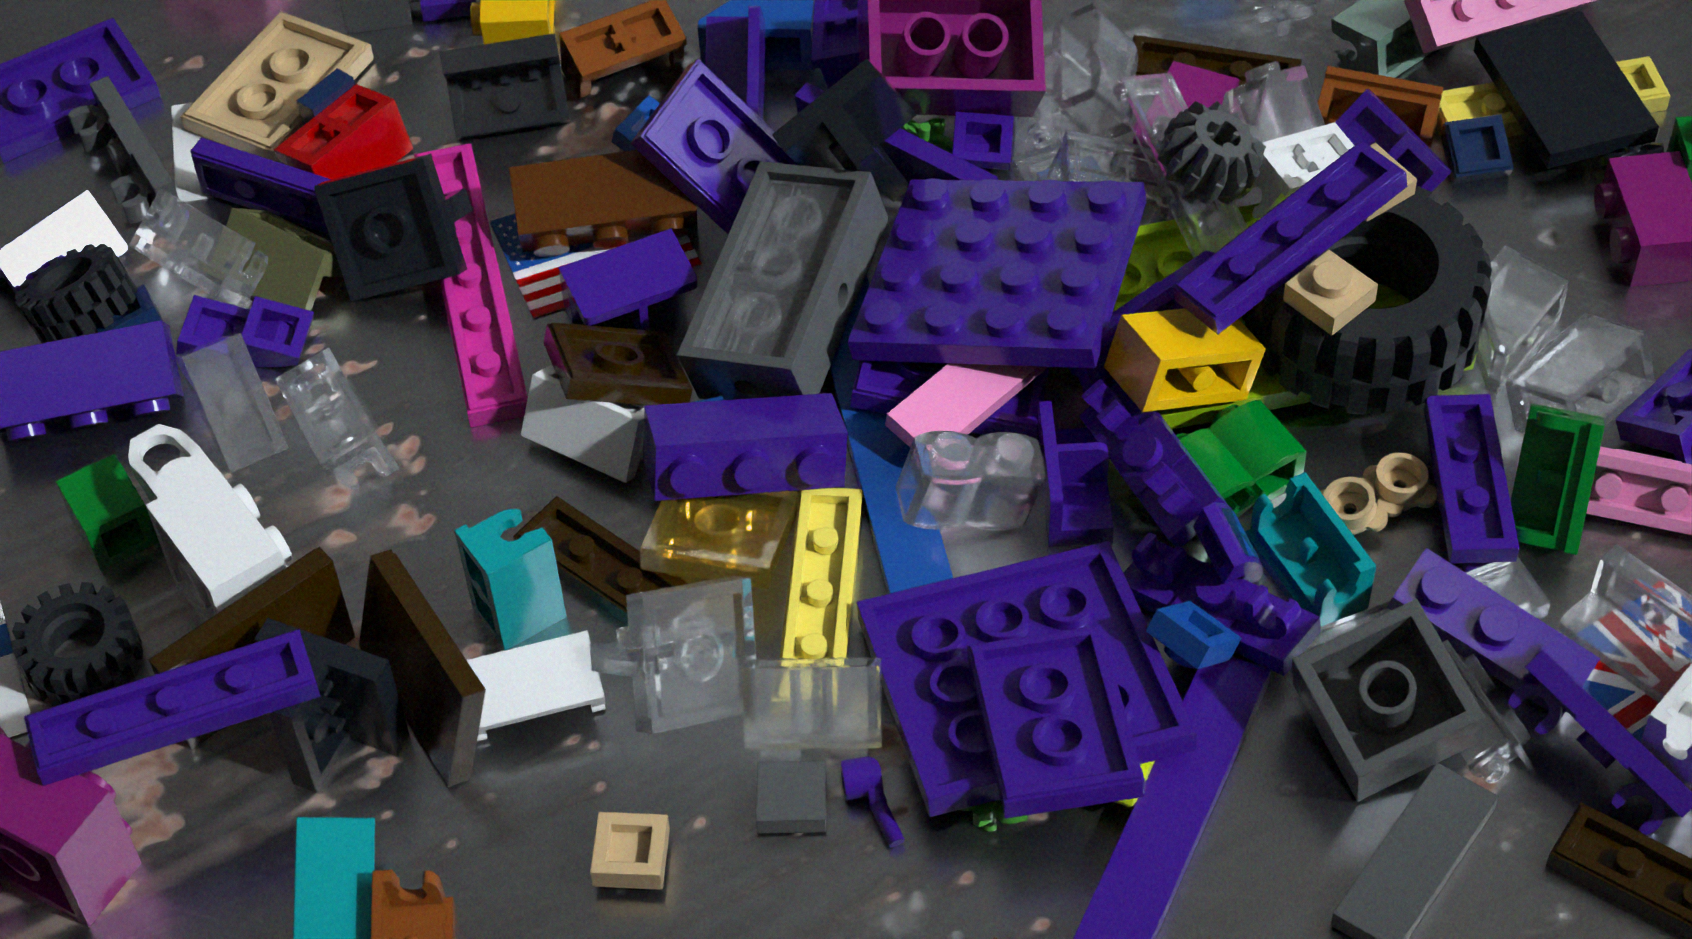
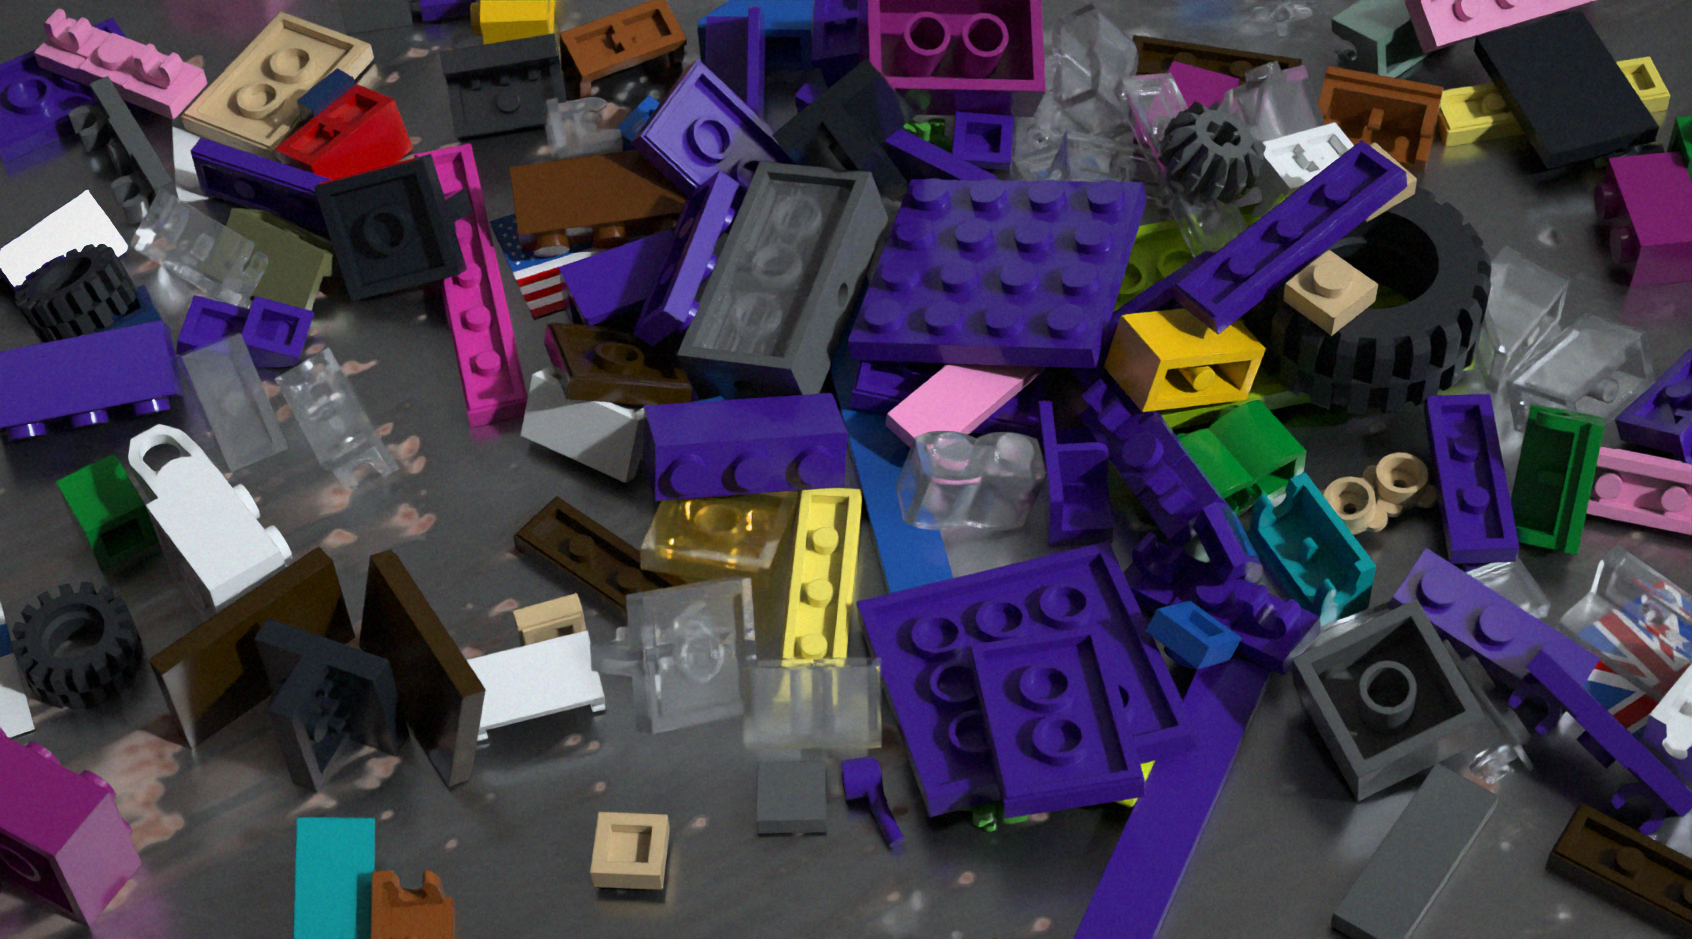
dark purple tile [24,629,321,786] -> none
teal hinge [454,509,567,651] -> none
dark purple slope [1335,88,1452,192] -> none
dark blue tile [1440,114,1514,184] -> none
none -> bright pink plate [34,8,207,120]
none -> tan tile [513,593,586,647]
none -> clear hinge [542,97,623,161]
none -> dark purple plate [632,170,739,347]

